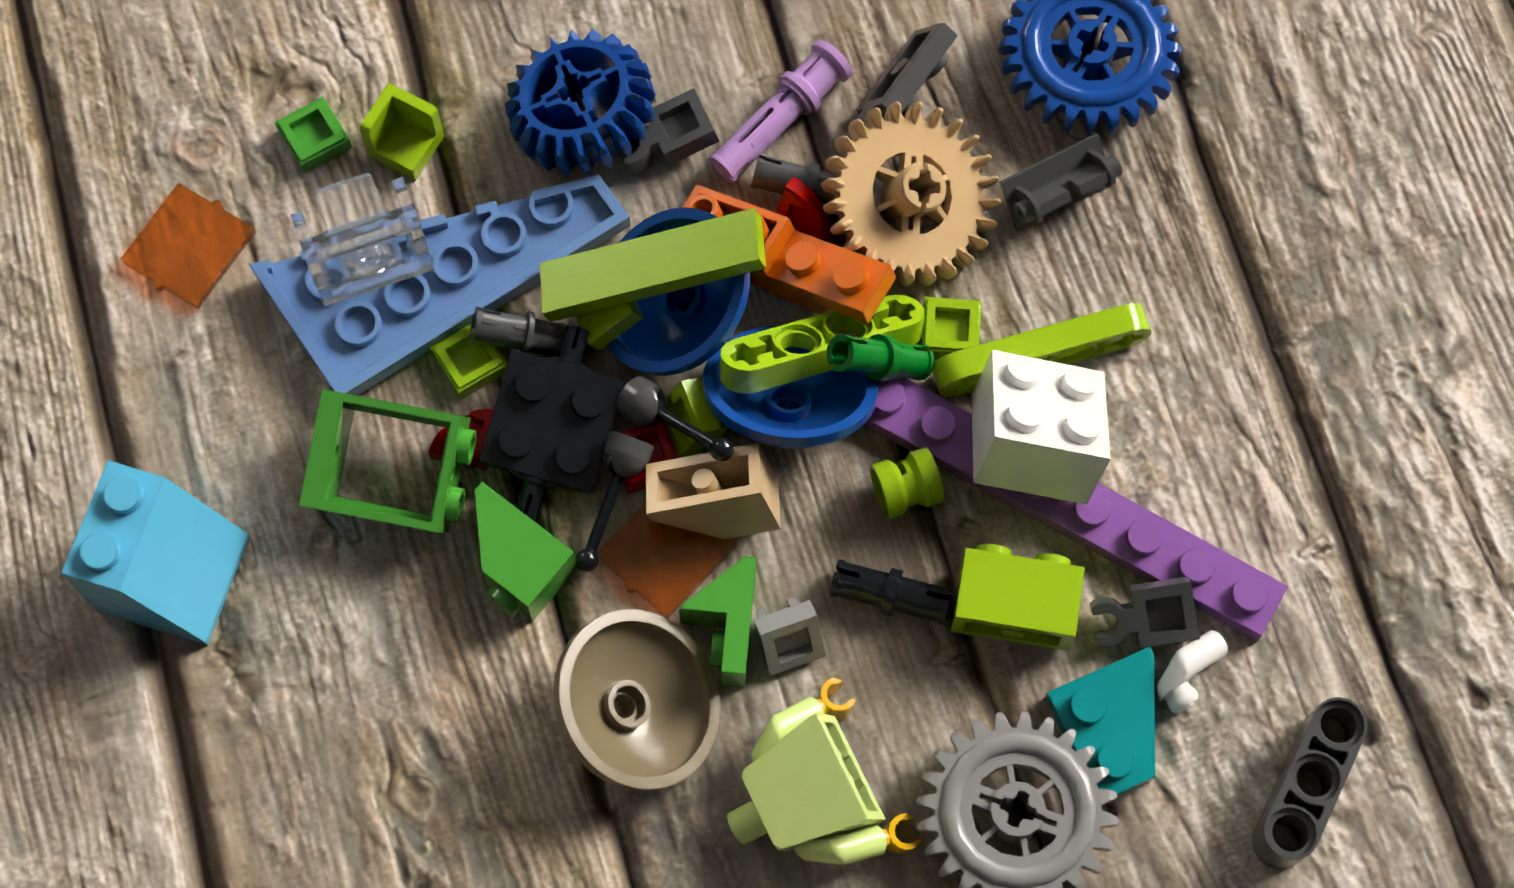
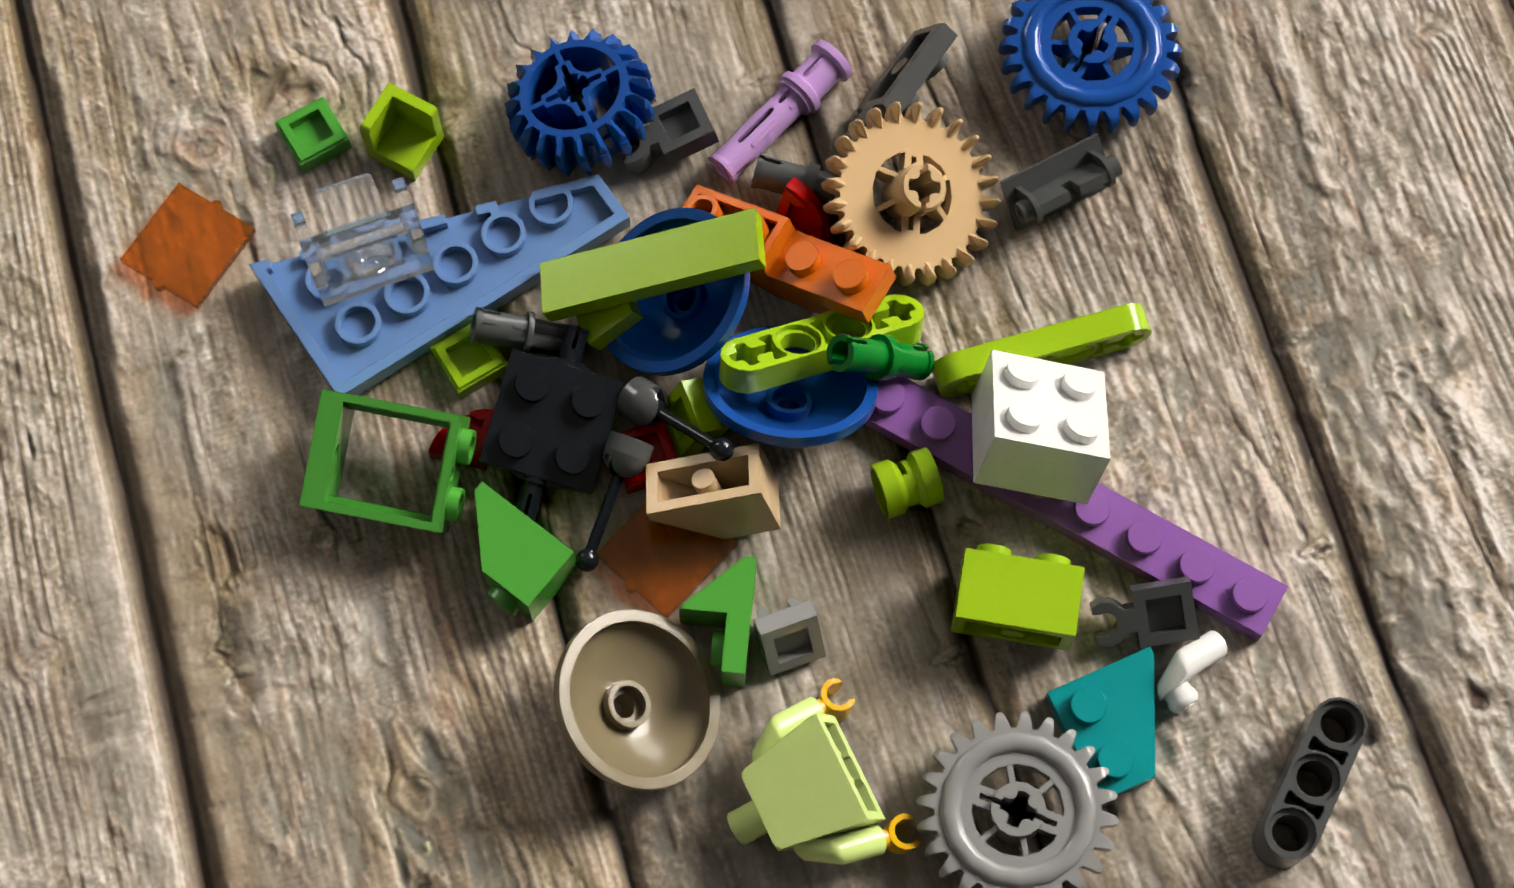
medium azure slope [61,460,250,645] -> none
black pin [830,559,954,625] -> none
lime tile [921,297,982,358] -> none

